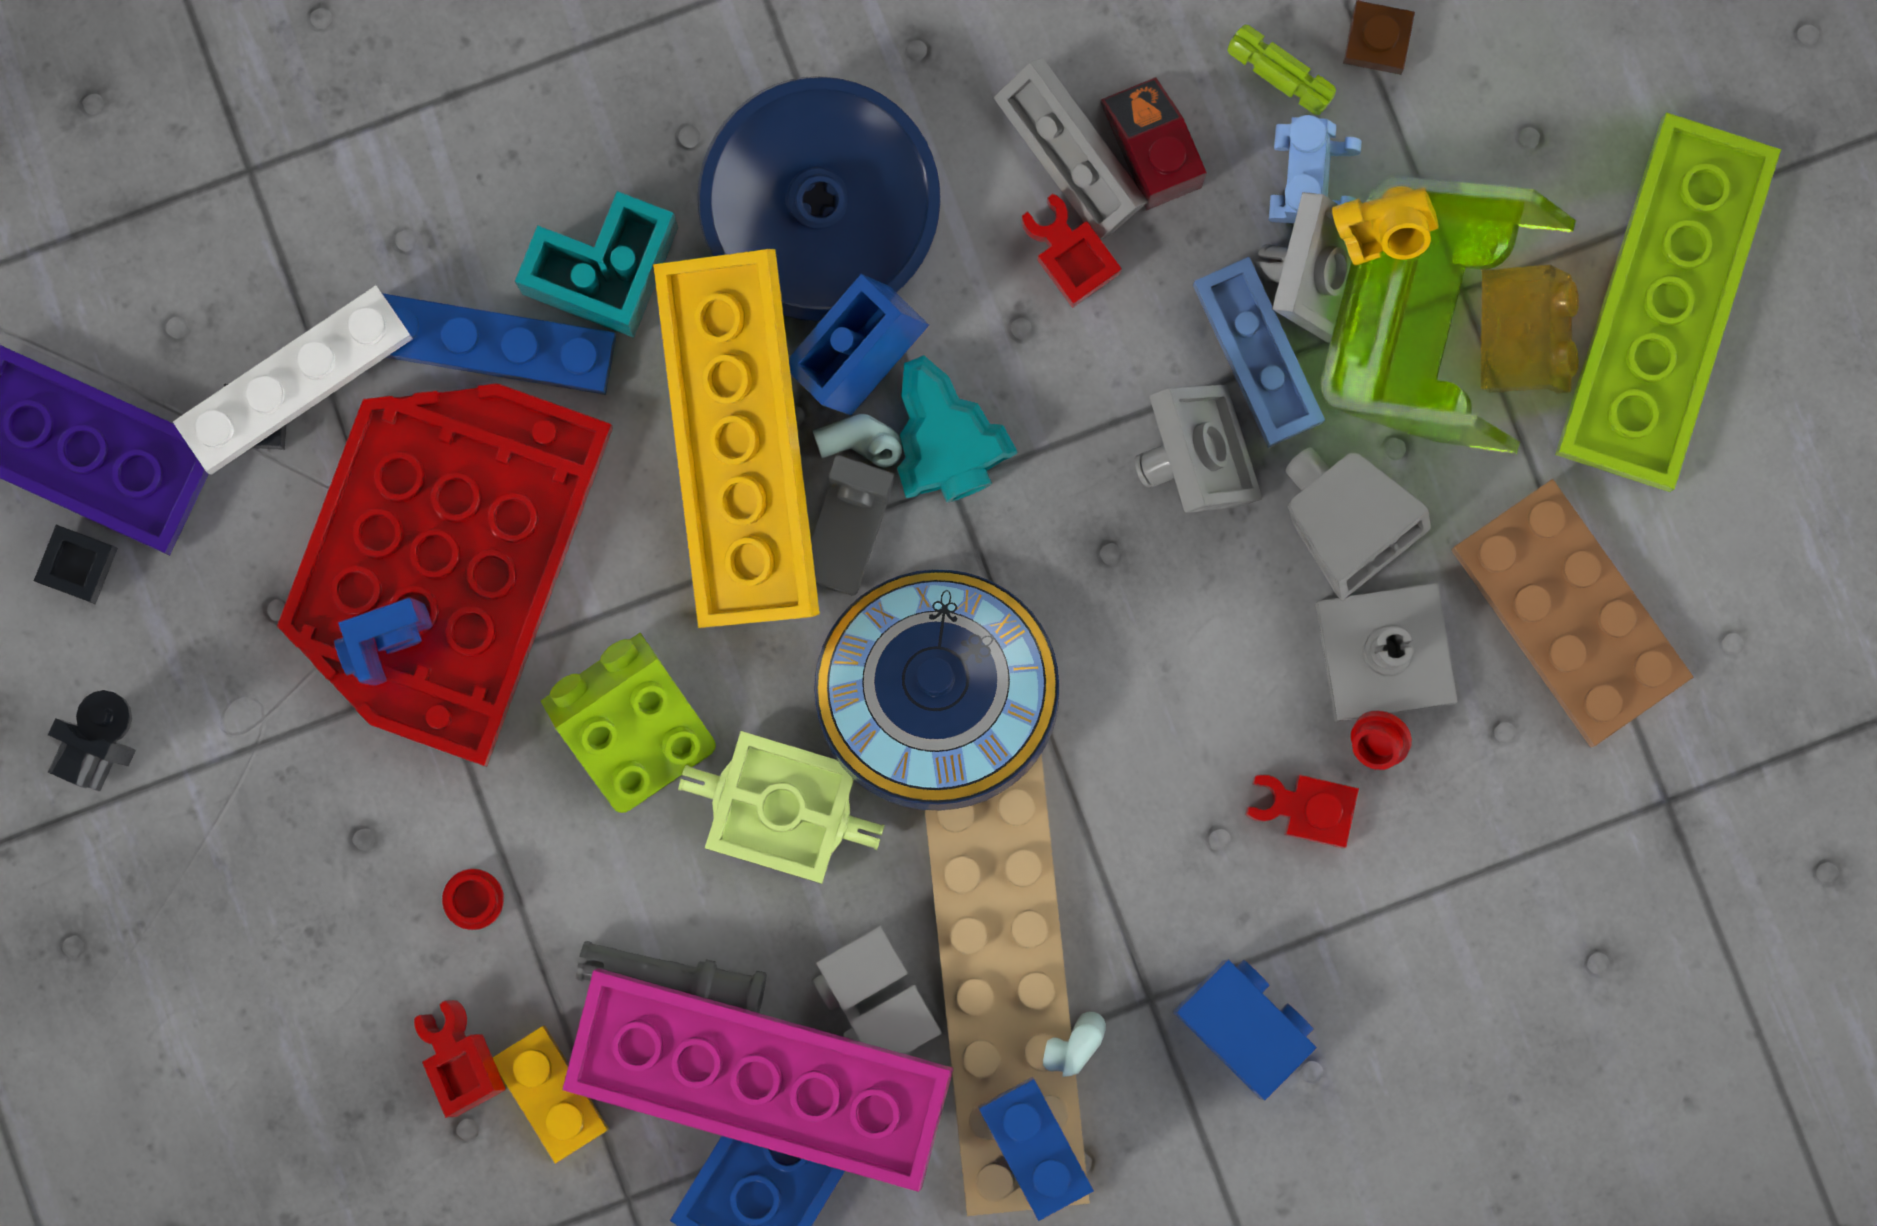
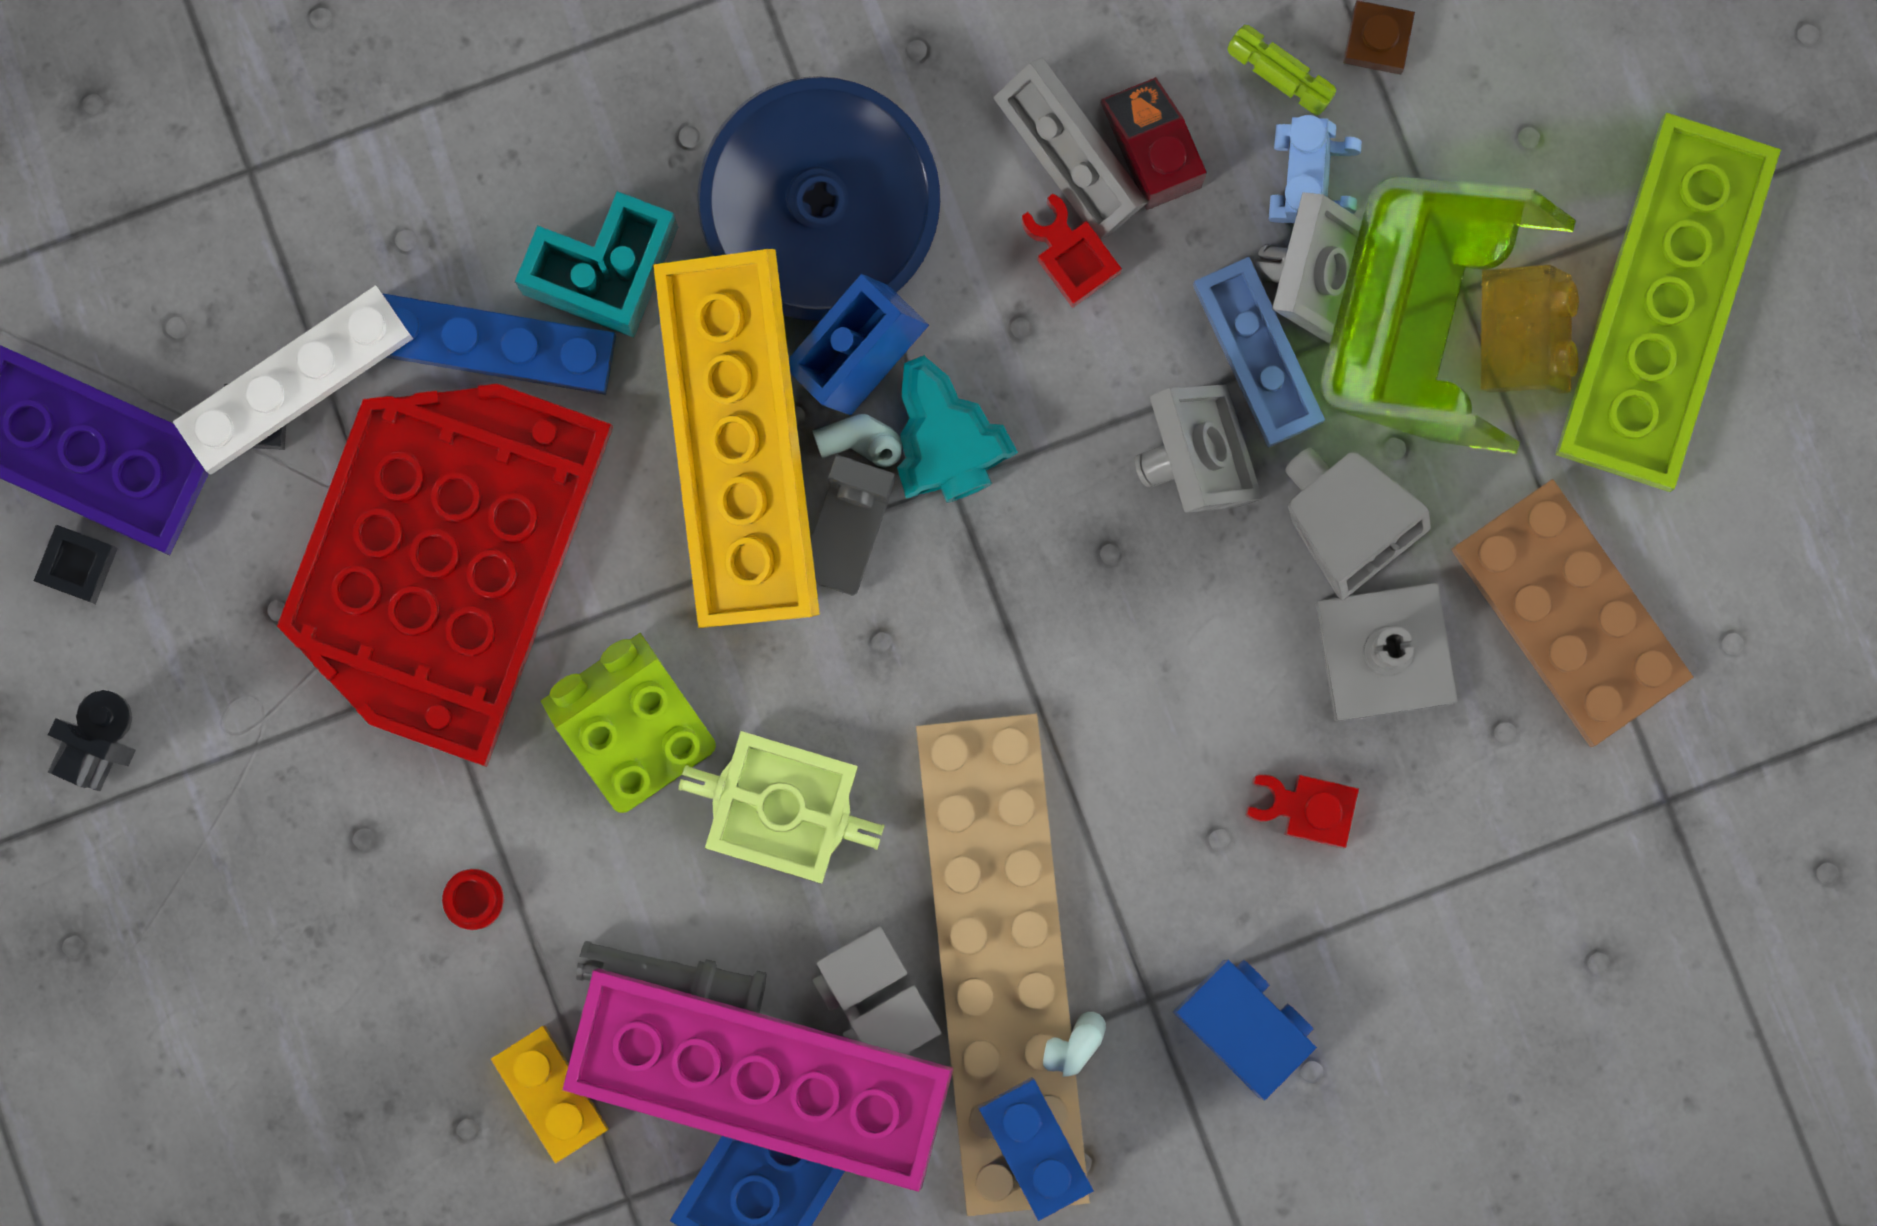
blue bracket [334,598,433,686] -> none
red plate [414,1000,506,1118] -> none
dish [814,570,1059,811] -> none
yellow plate [1332,186,1439,266] -> none
red plate [1351,711,1412,770] -> none

